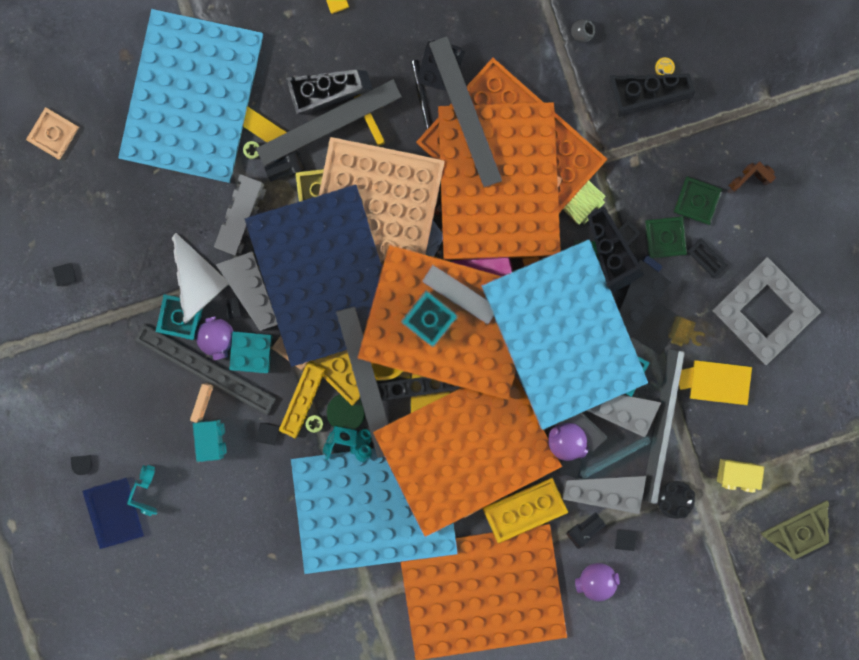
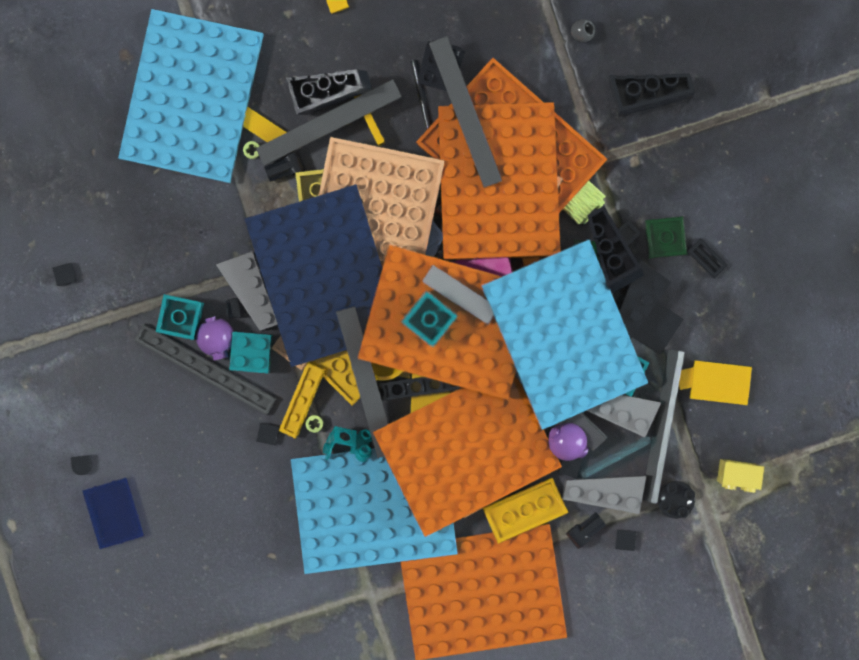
light nougat tile [26,107,79,160] -> none
teal piece [127,464,157,516] -> none
white tile [172,233,229,323] -> none
light nougat tile [190,383,214,423] -> none
teal brick [193,419,227,462] -> none
light grey wedge [214,174,267,256] -> none
dark green tile [326,394,365,430] -> none
medium lavender brick [575,563,620,602] -> none
dark blue tile [642,256,663,272] -> none
yellow tile [655,57,675,75] -> none
clear yellow brick [668,316,705,347] -> none
dark green tile [673,176,723,225] -> none
light grey plate [712,257,821,365] -> none
reddish brown bracket [728,161,776,194] -> none
olive wing [760,500,829,560] -> none

